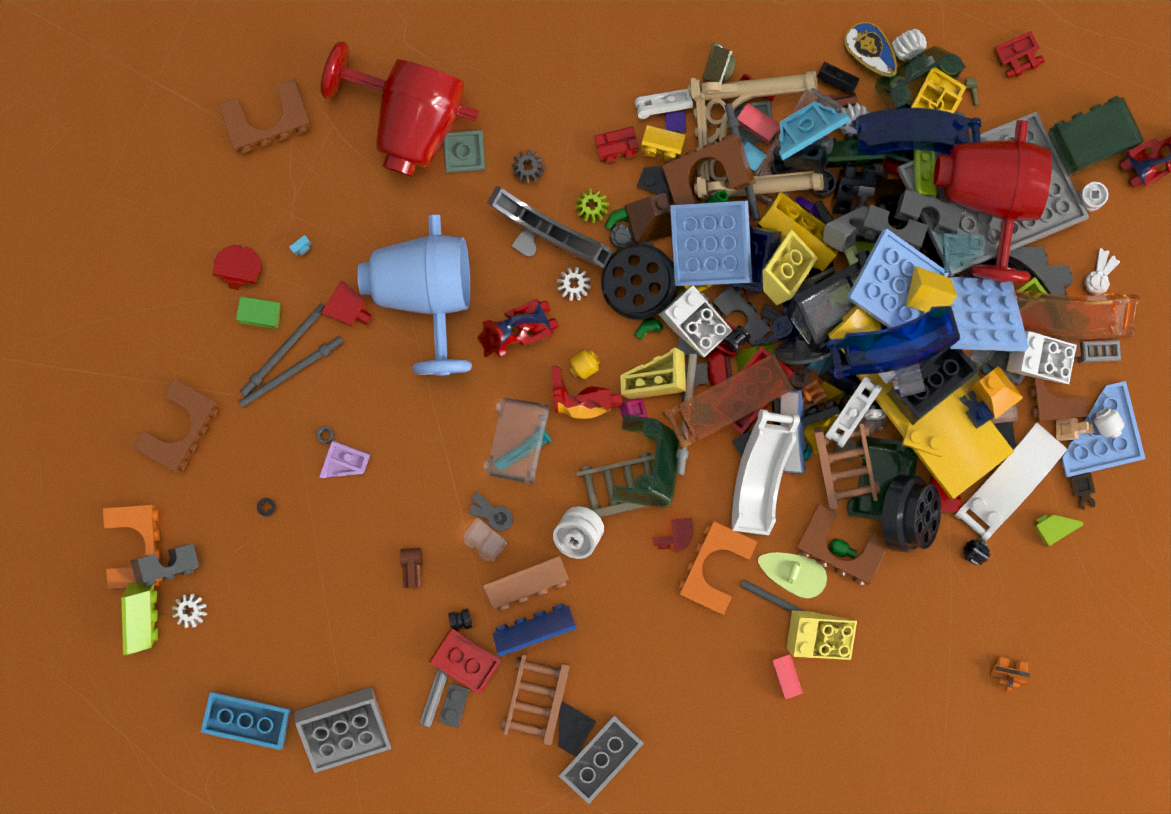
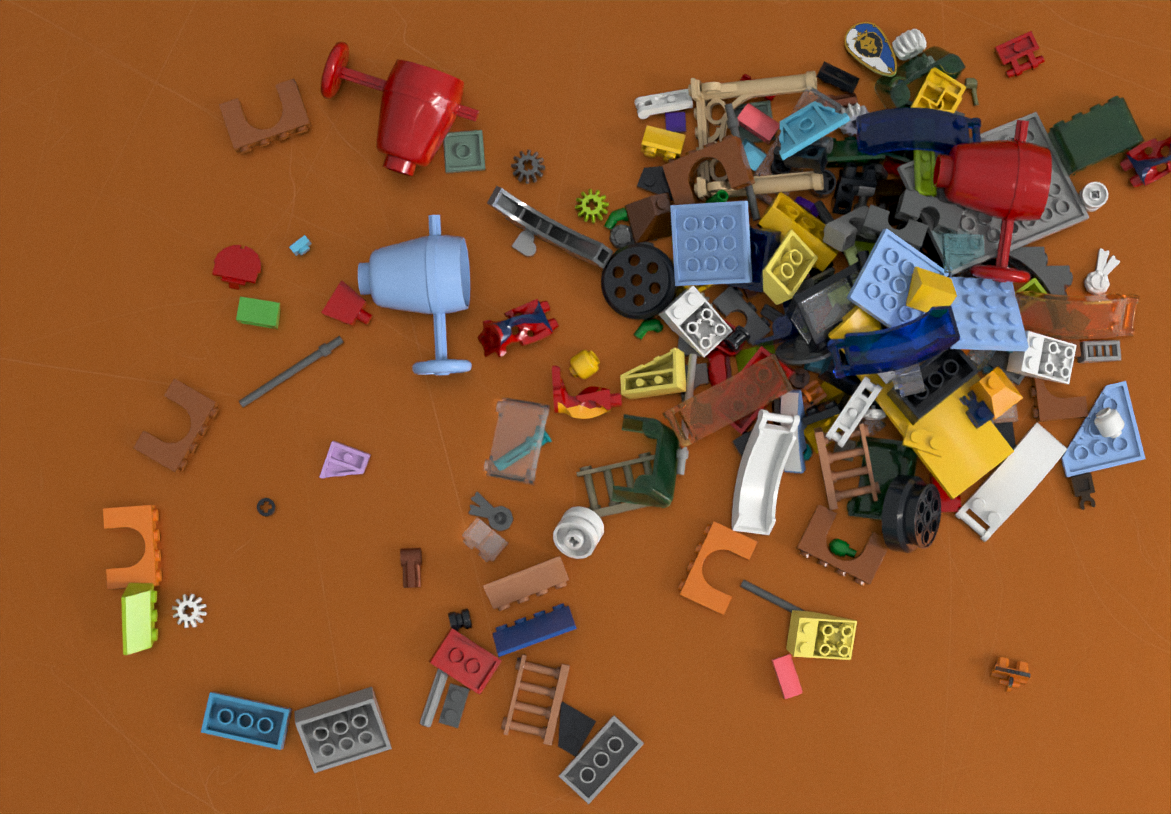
dark grey arch [131,544,199,586] -> none
dark grey bar [240,303,325,397] -> none
dark grey axle [317,426,335,444] -> none
white gear [557,267,591,301] -> none
red brick [594,126,639,163] -> none
dark pink slope [619,398,647,424] -> none
clear red brick [653,518,693,552] -> none
olive hat [702,42,735,84] -> none
yellowish green shield [758,552,827,598] -> none
black gear [963,539,990,565] -> none
lime slope [1033,514,1084,547] -> none
light nougat plate [1056,418,1094,441] -> none

